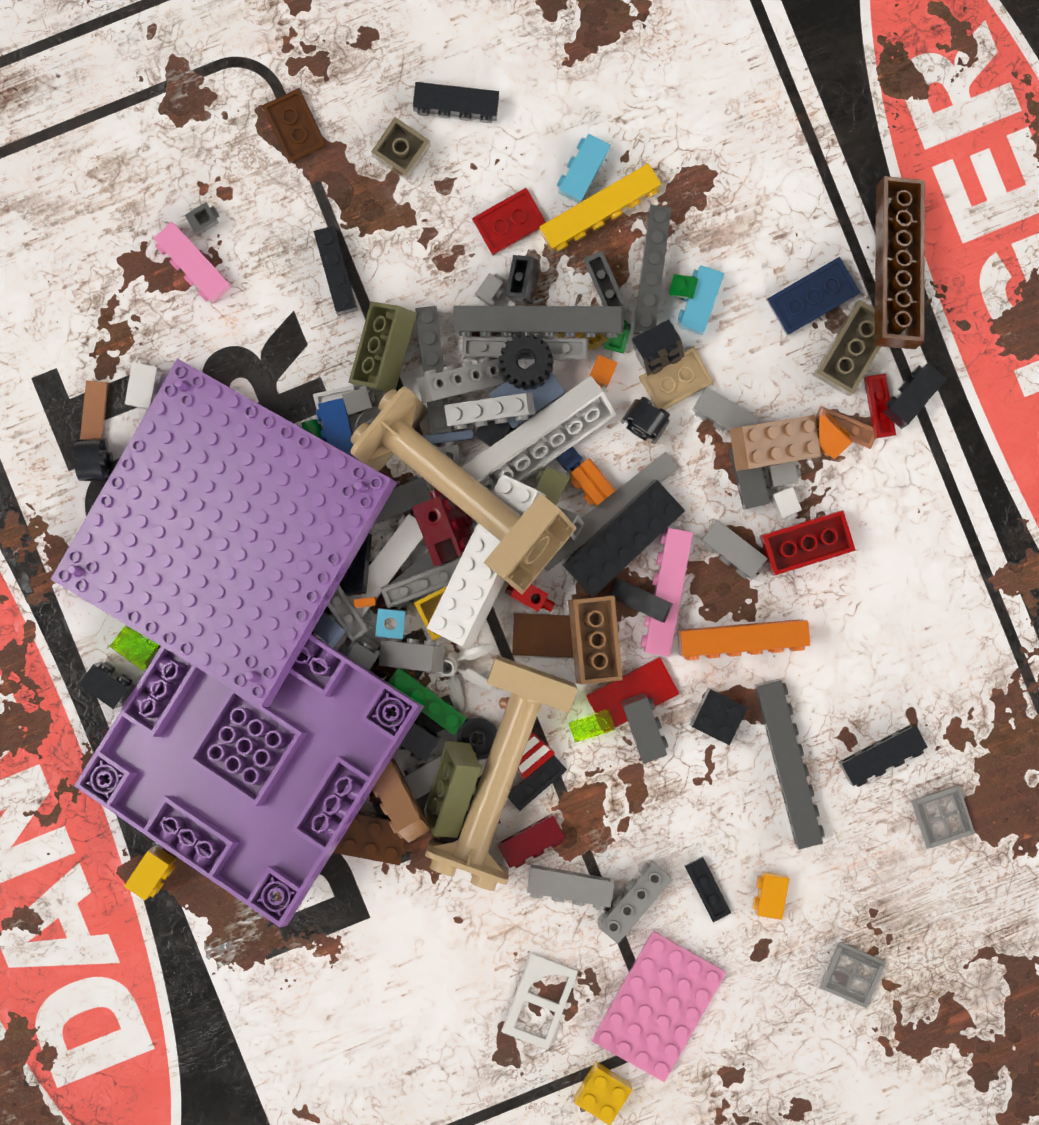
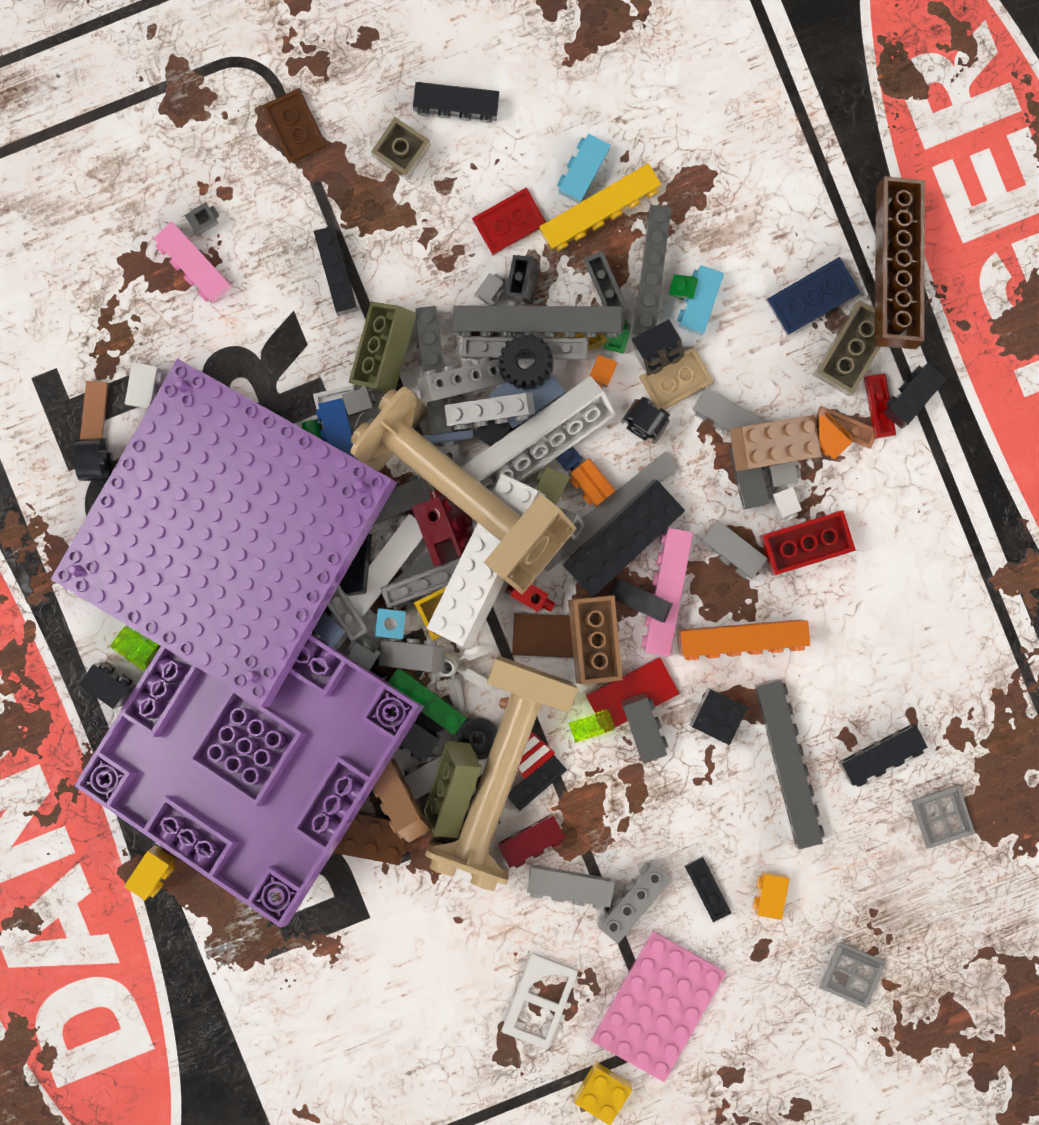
orange tile [353,597,377,608] -> none

